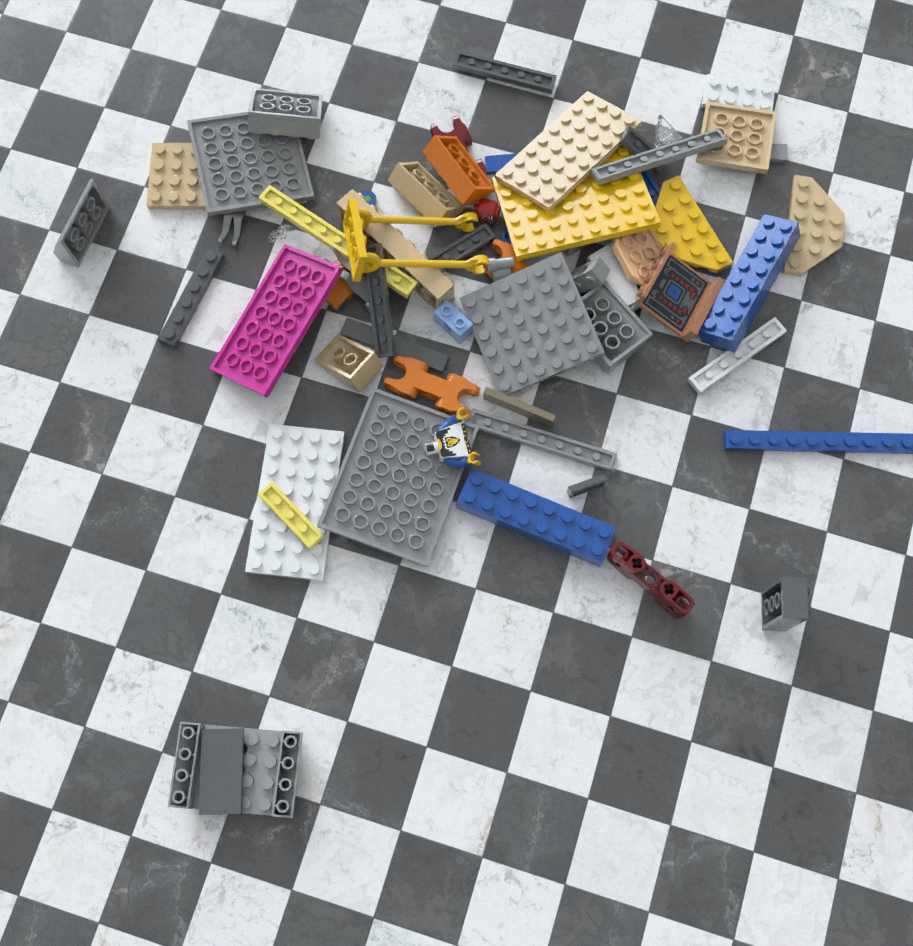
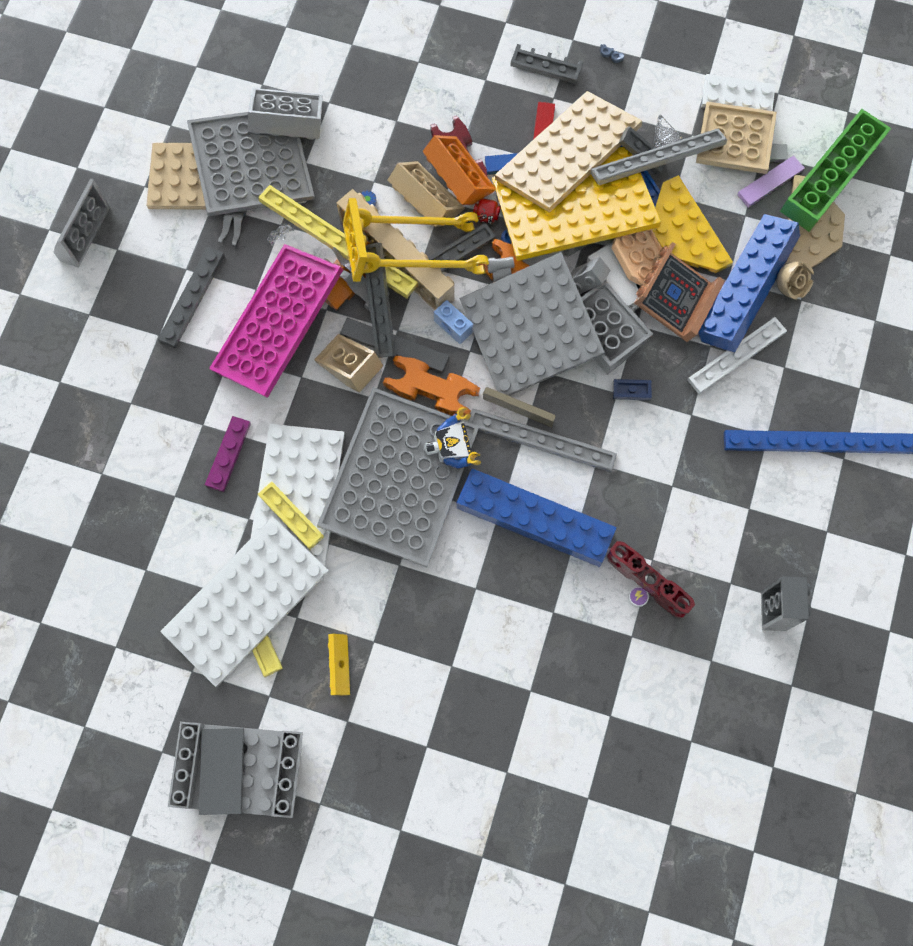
dark grey plate [453,50,557,94] -> none
dark grey tile [567,474,607,498] -> none
none -> white plate [160,516,329,687]
none -> magenta plate [205,416,251,492]
none -> light yellow tile [252,635,283,677]
none -> yellow tile [328,634,350,696]
none -> dark grey hinge [510,44,583,84]
none -> red tile [533,102,555,140]
none -> sand blue piece [600,44,624,63]
none -> dark blue plate [613,379,652,400]
none -> medium lavender tile [628,587,649,607]
none -> lavender tile [737,155,805,208]
none -> tan cylinder [776,261,814,299]
none -> bright green brick [780,109,891,232]

